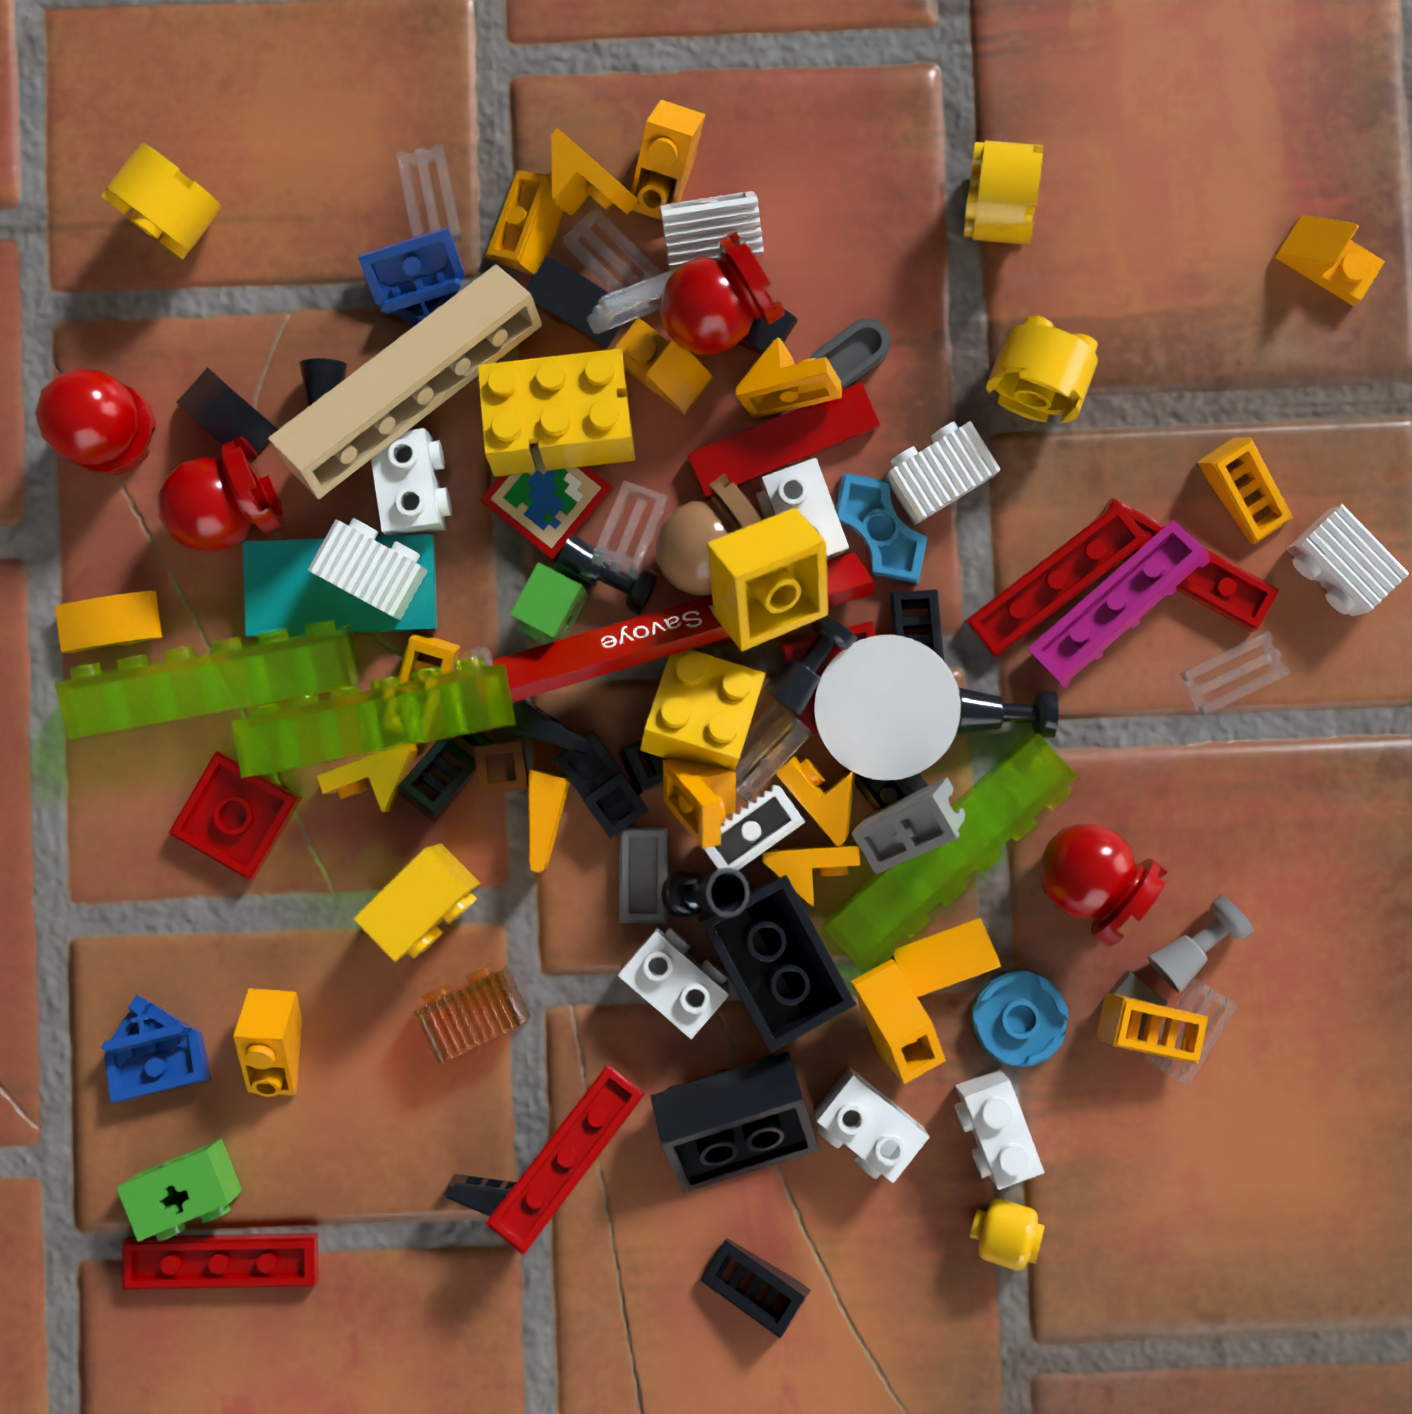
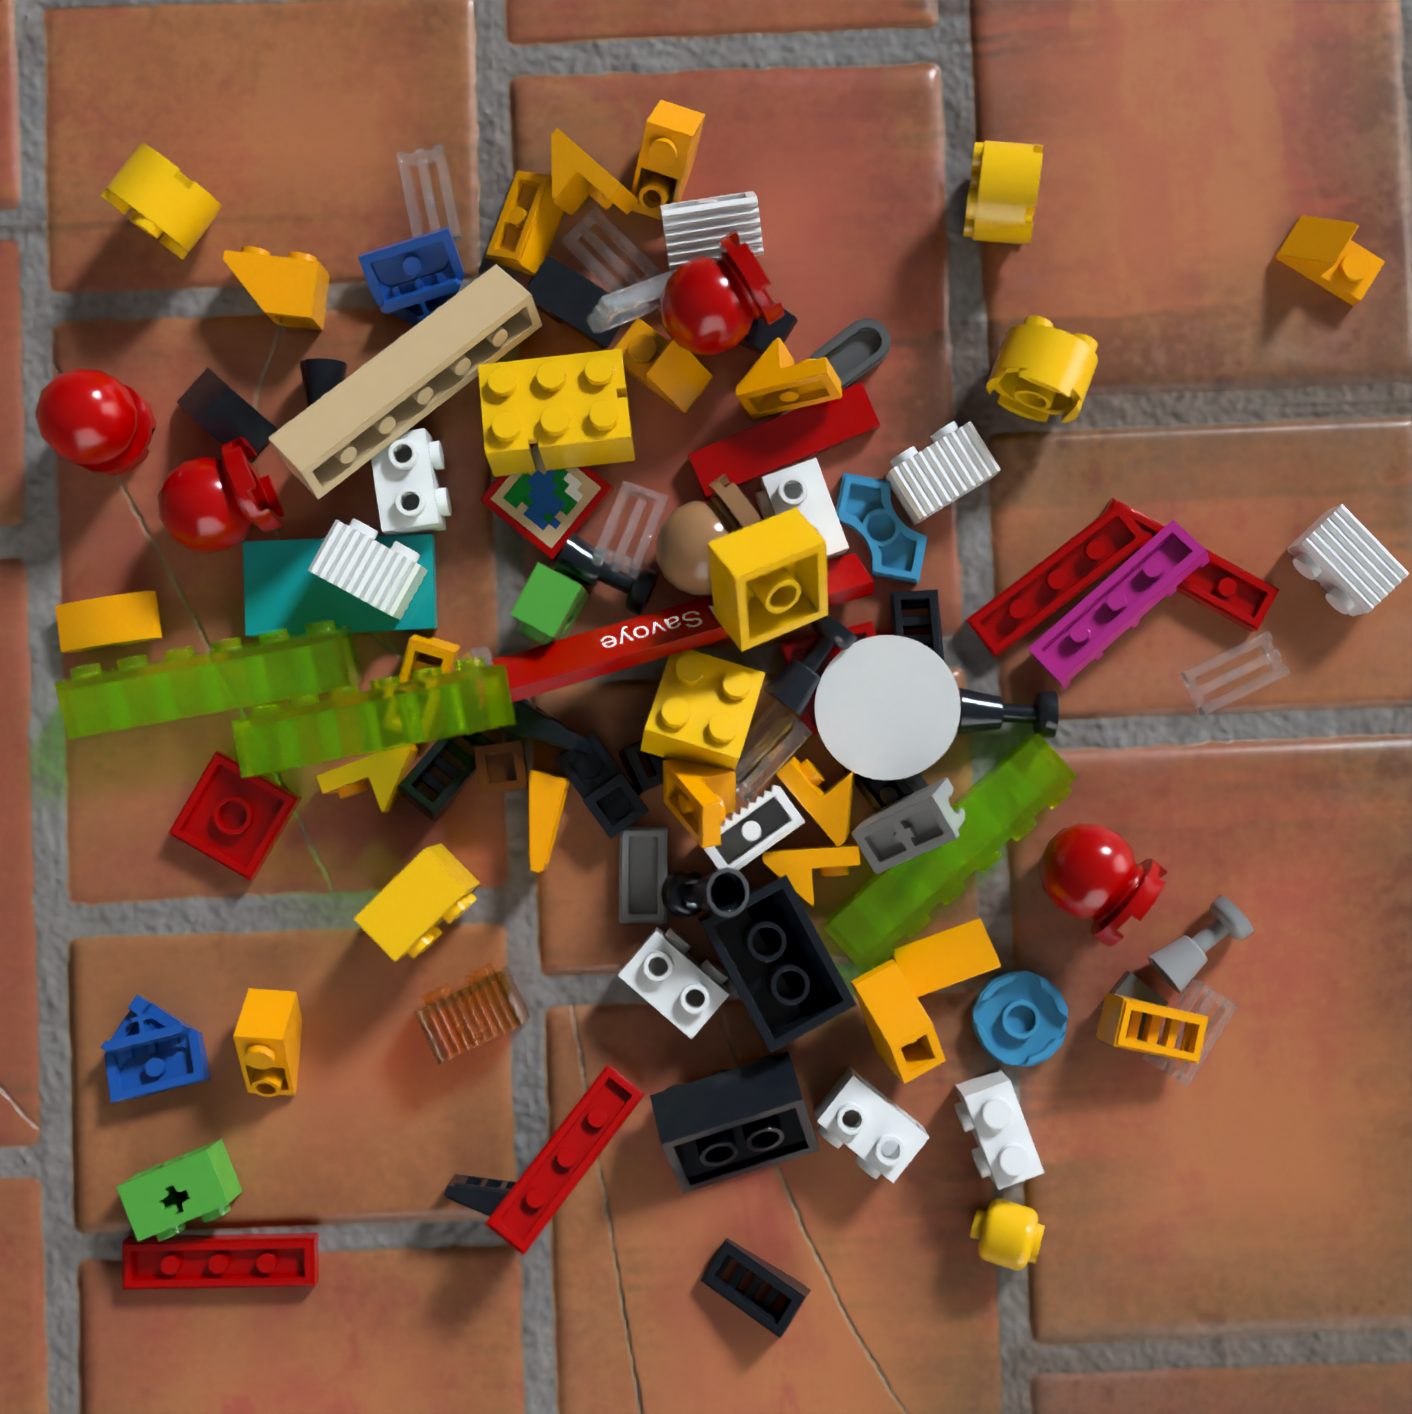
light orange slope [1197,437,1293,544] -> none
none -> light orange slope [223,246,330,331]

